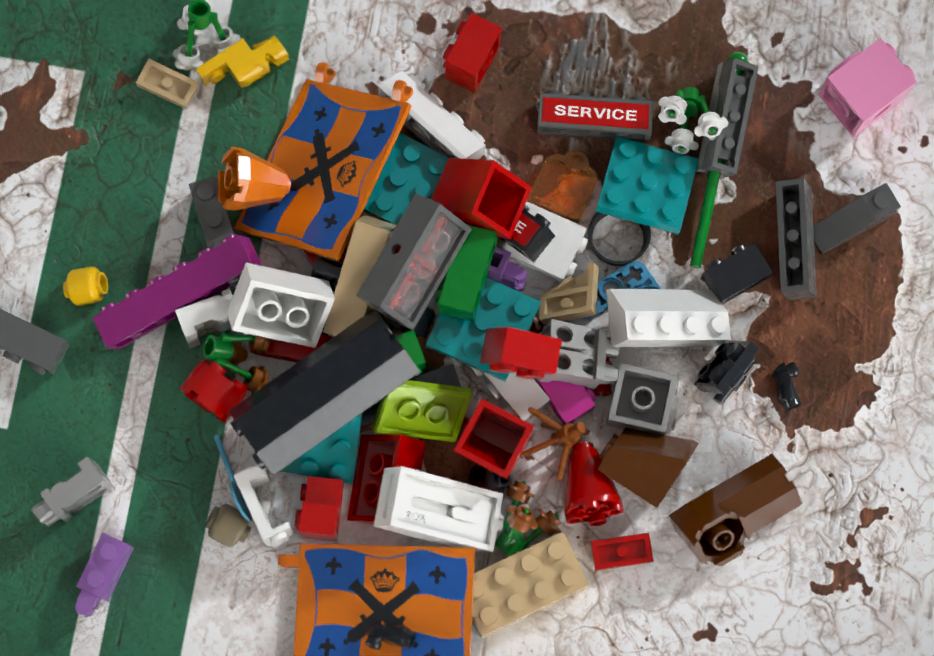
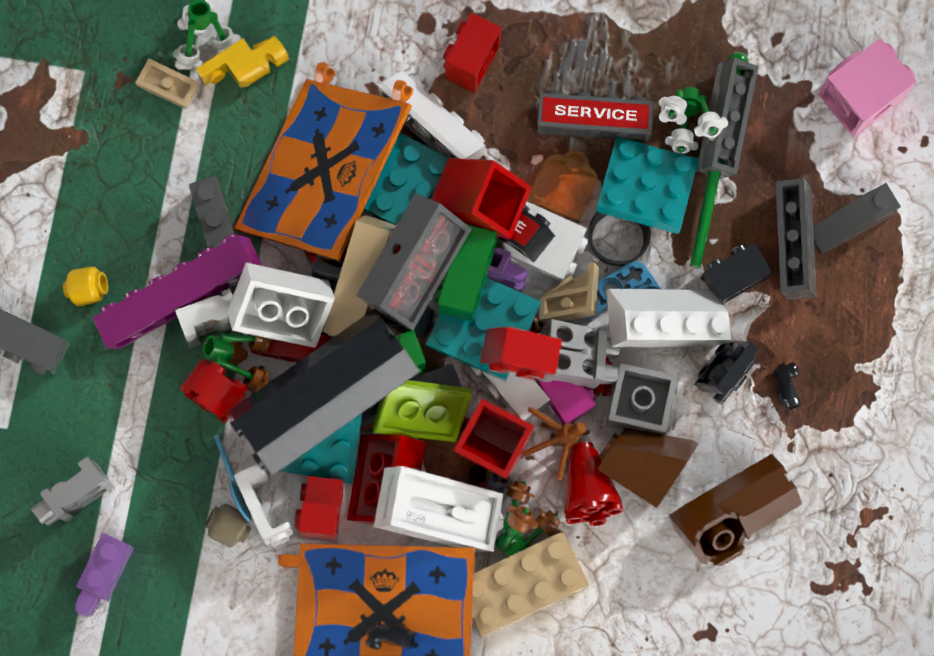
orange cone [217,147,291,211] -> none
red plate [590,533,654,571] -> none

